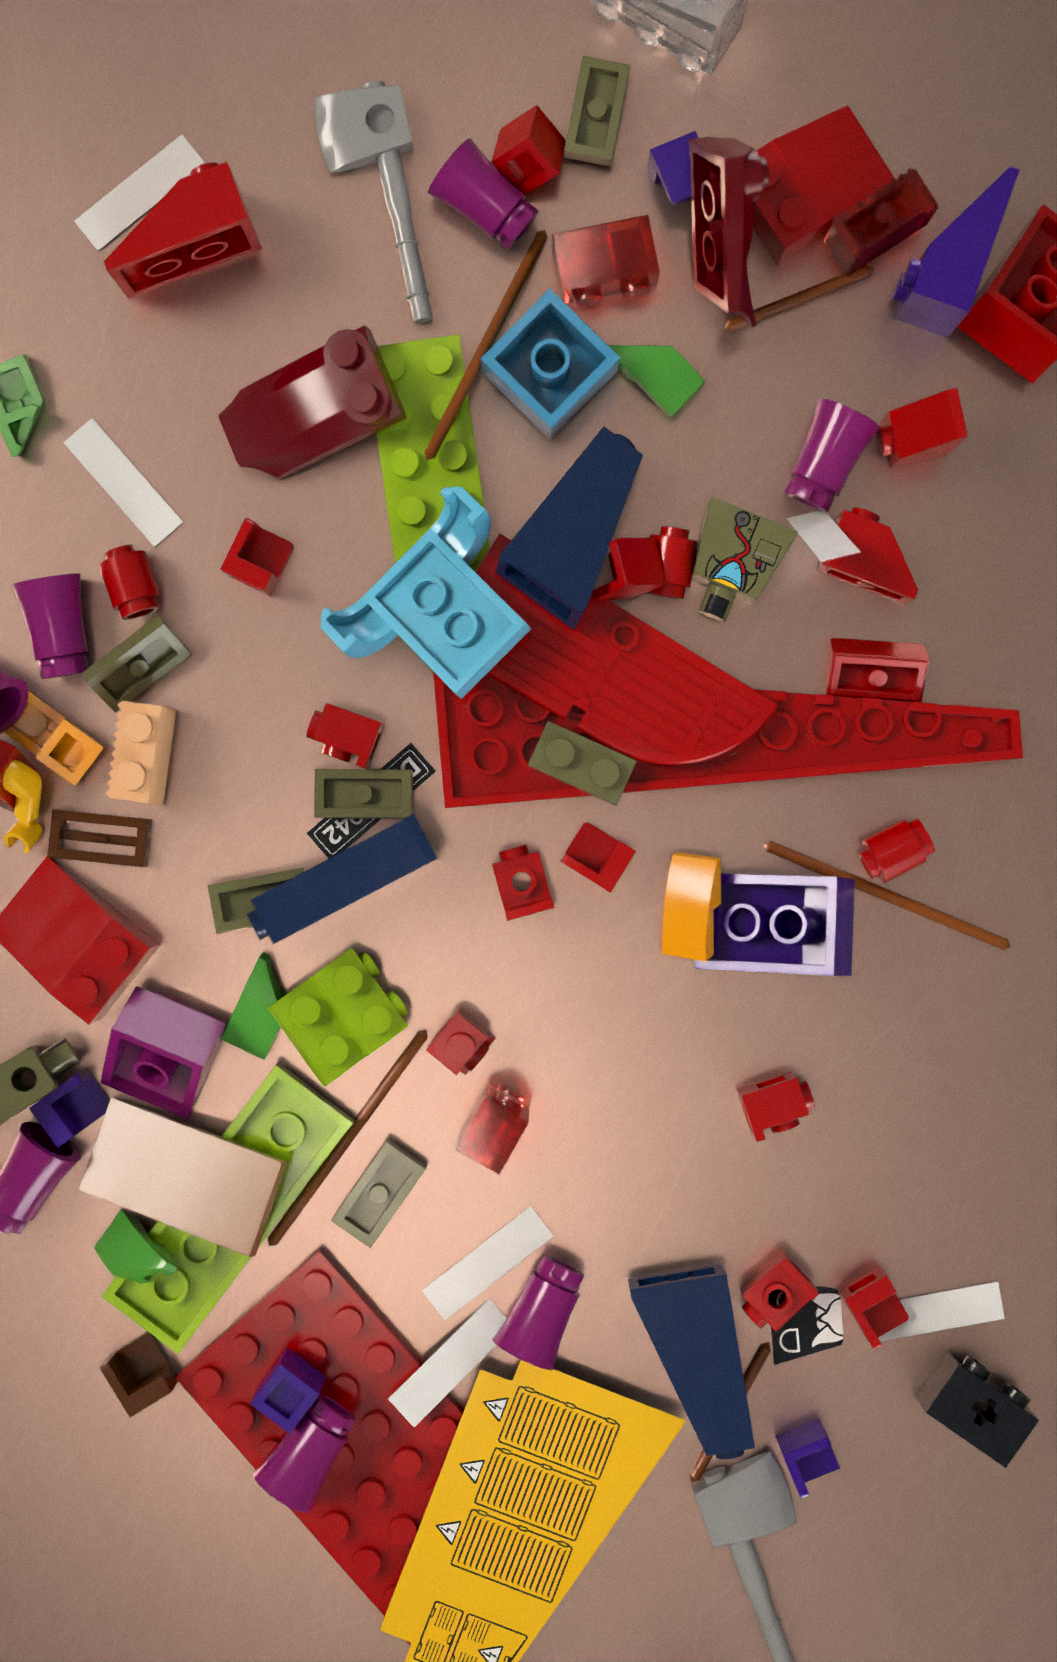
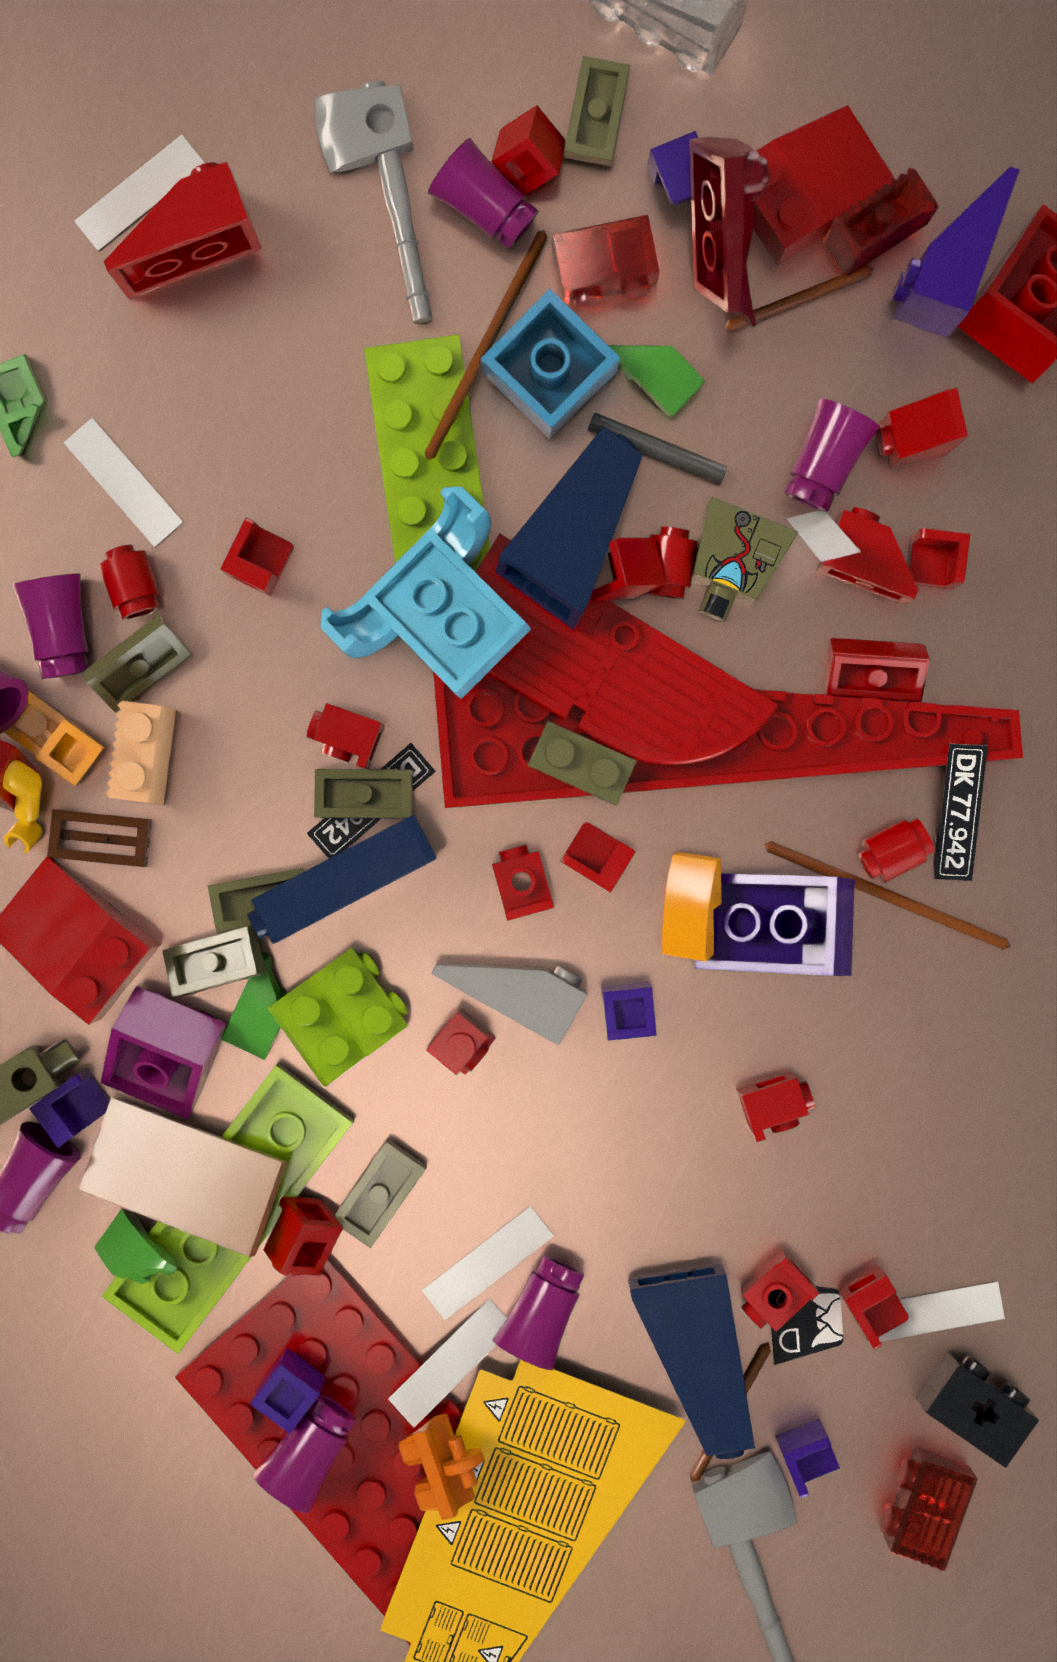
reddish brown panel [100,1331,178,1417] -> none
dark red slope [218,325,407,479] -> none
dark orange axle [267,1030,428,1246] -> none
clear red brick [456,1084,529,1175] -> none
none -> plate [162,926,266,997]
none -> red brick [263,1196,343,1277]
none -> orange hips [398,1413,485,1520]
none -> light grey slope [431,962,587,1046]
none -> dark grey bar [588,412,728,485]
none -> dark purple panel [601,982,657,1041]
none -> clear red brick [880,1447,978,1571]
none -> red panel [907,528,971,590]
none -> black sticker [934,743,988,881]

